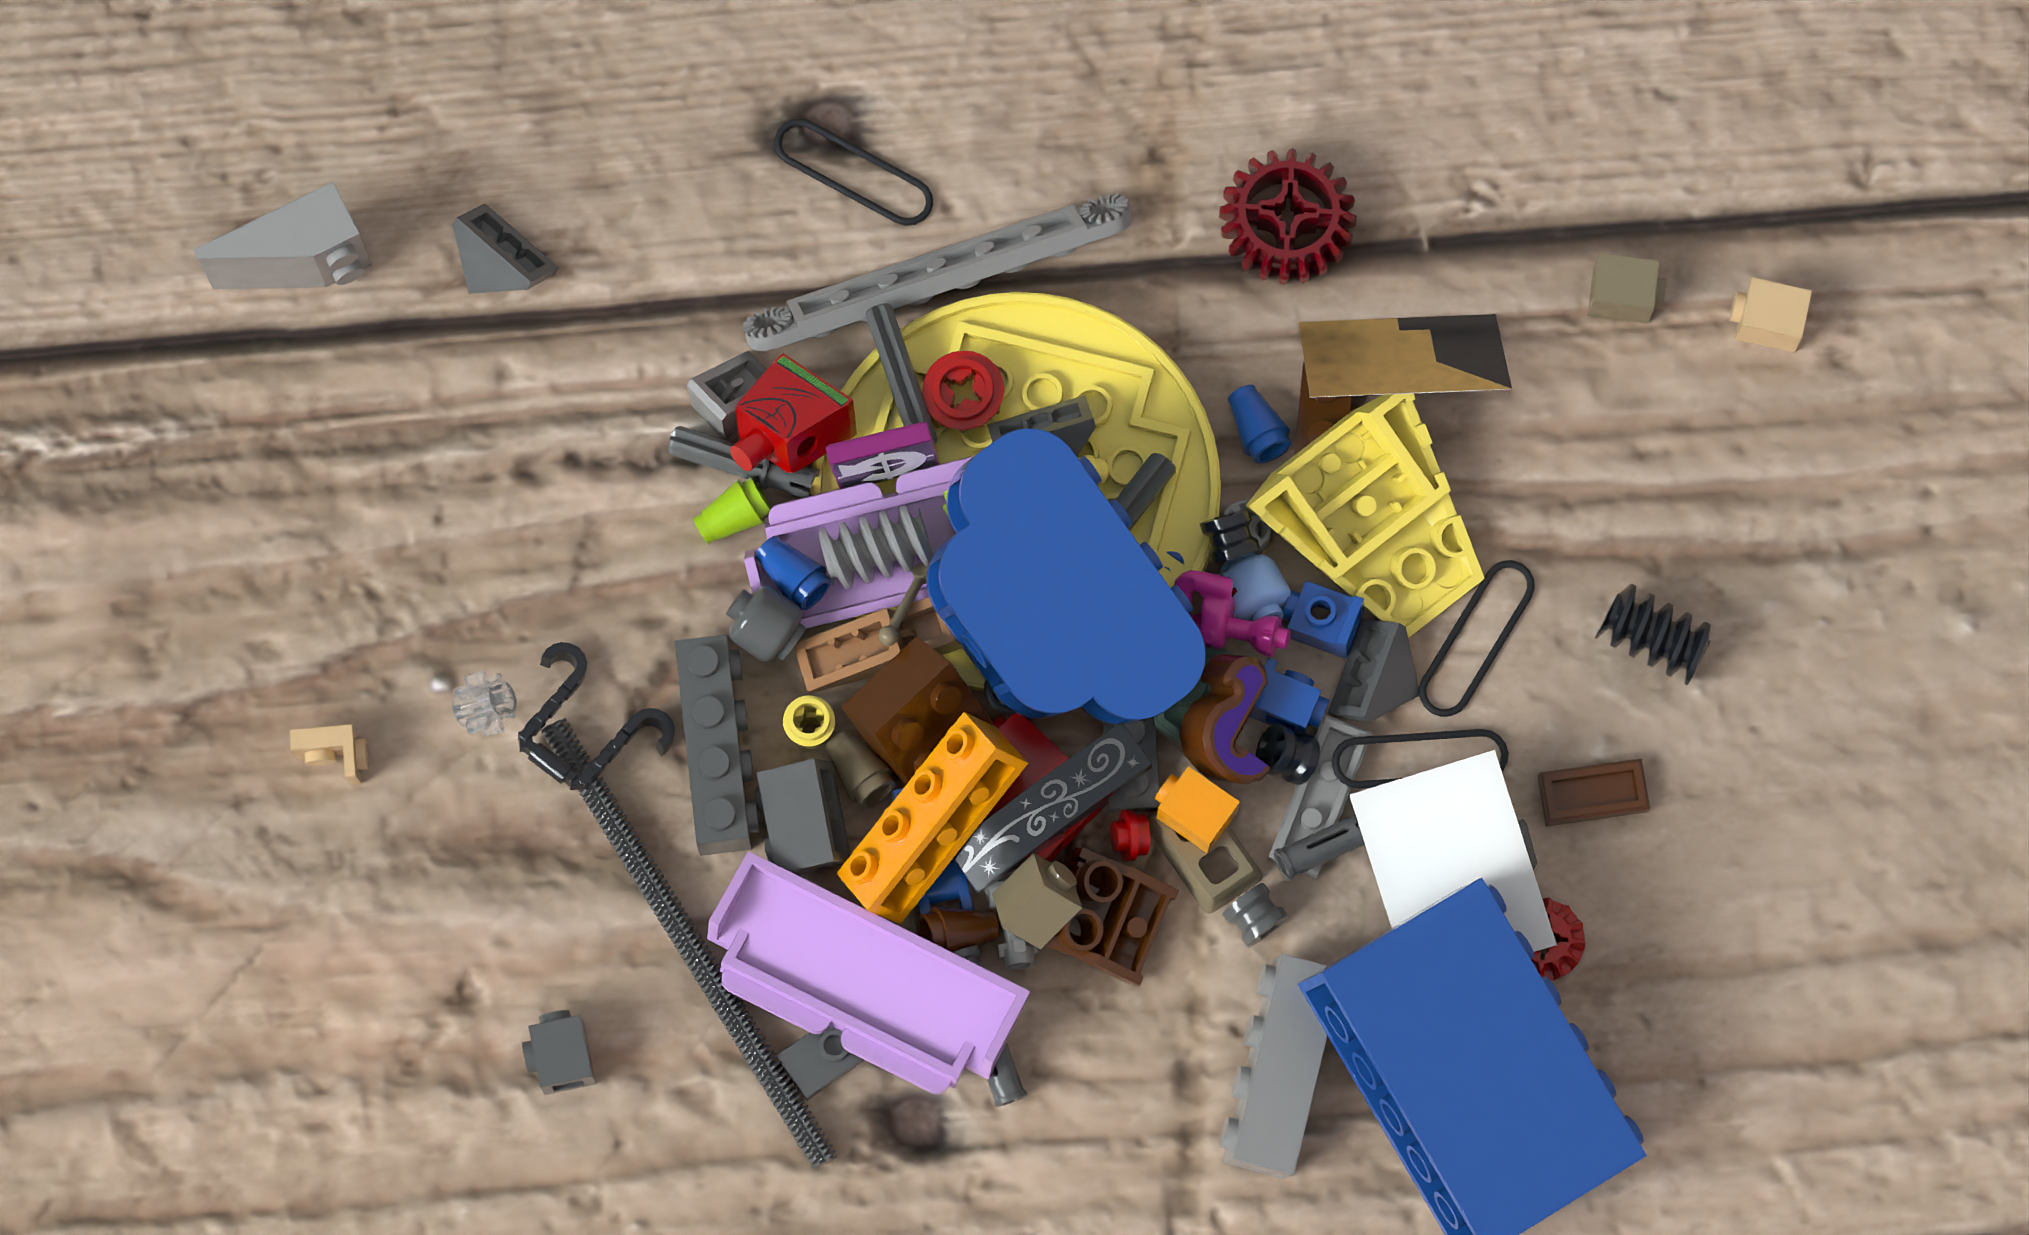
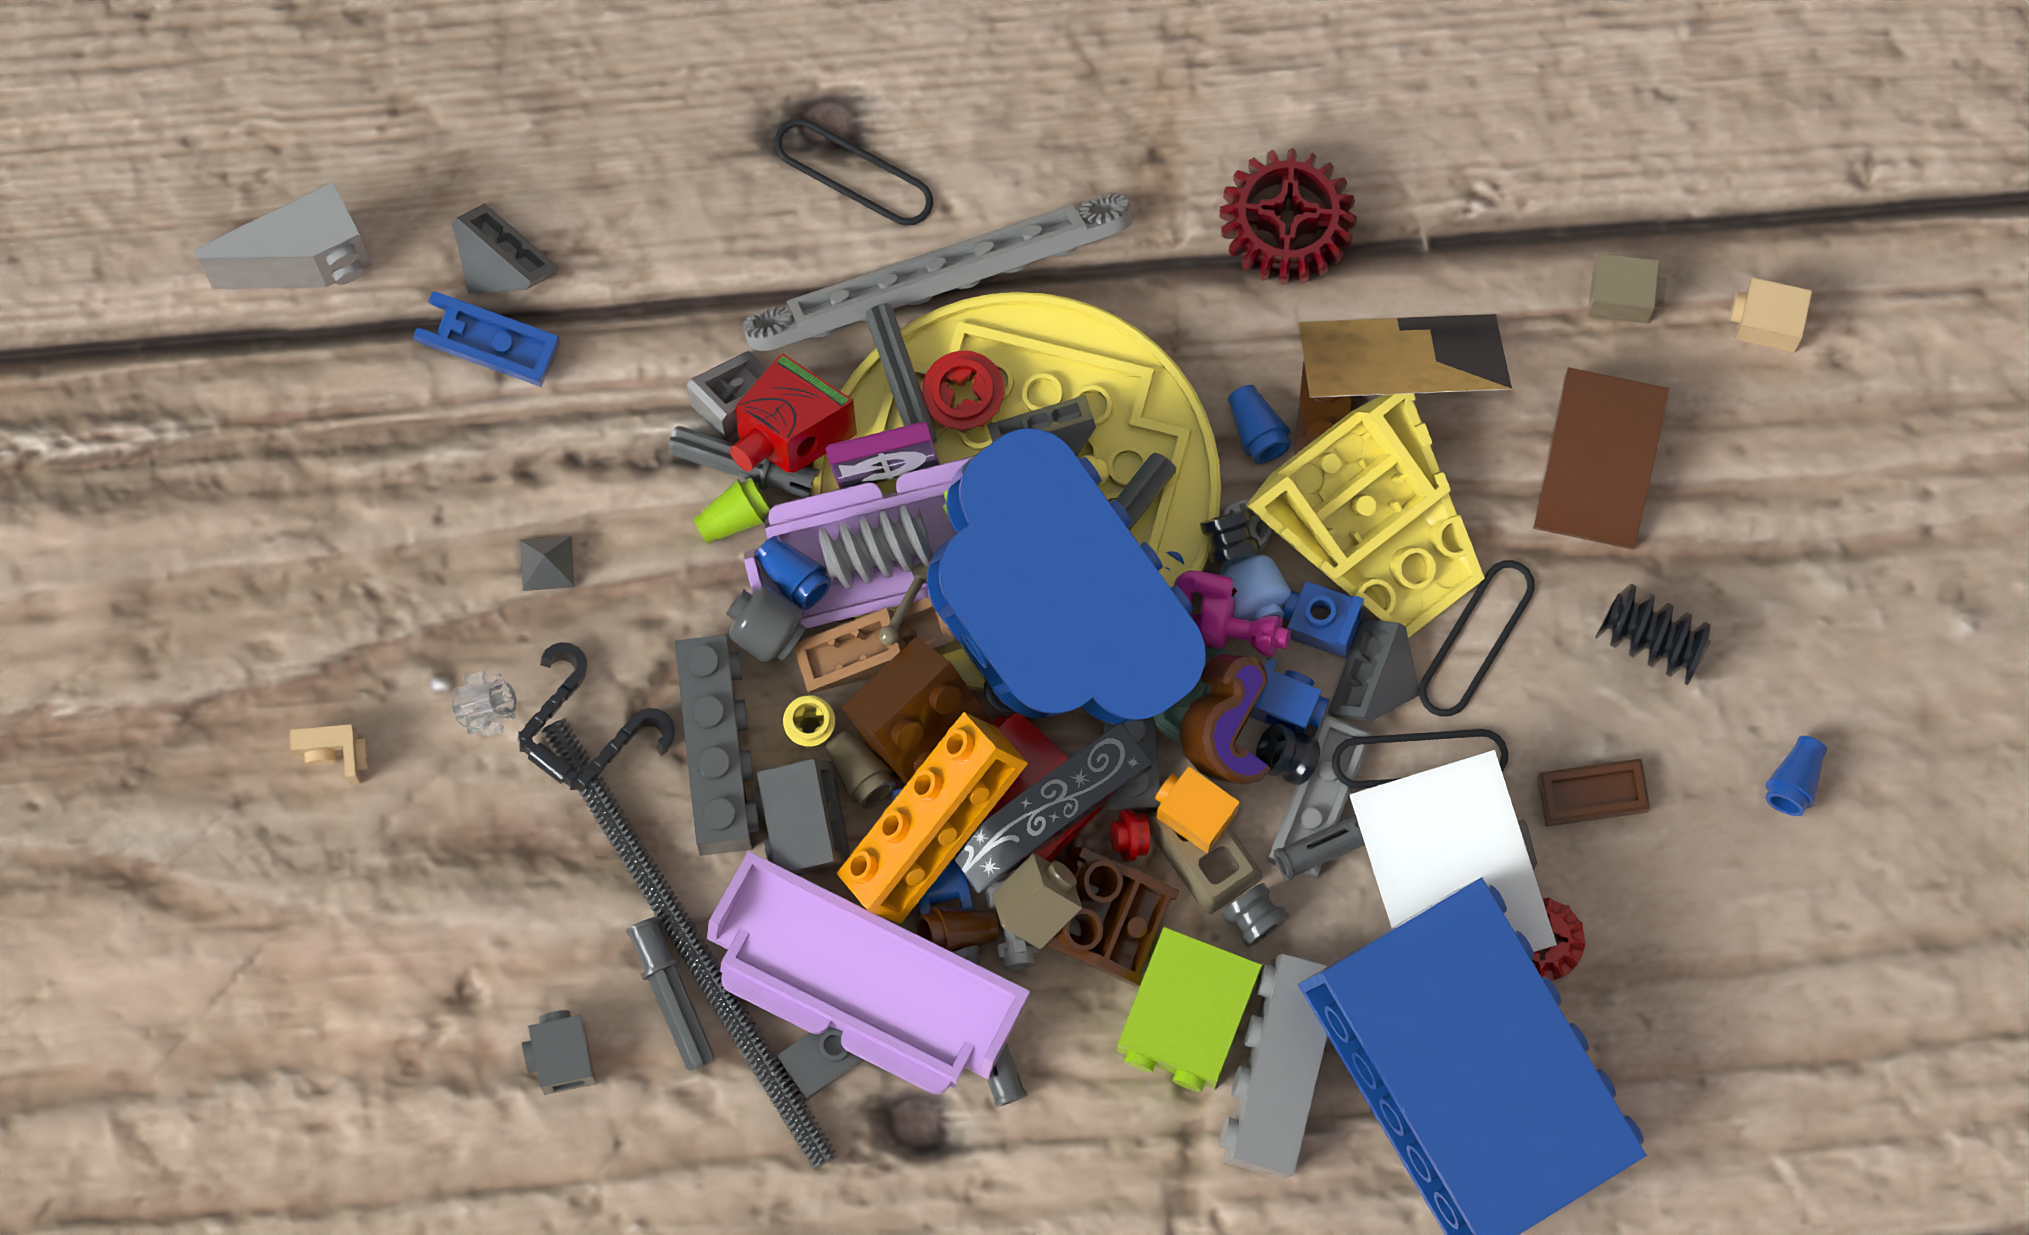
none -> blue hinge [413,291,560,388]
none -> dark grey slope [520,536,575,591]
none -> dark grey axle [626,917,715,1071]
none -> lime brick [1117,927,1262,1092]
none -> reddish brown slope [1533,367,1669,550]
none -> blue cone [1765,736,1827,816]

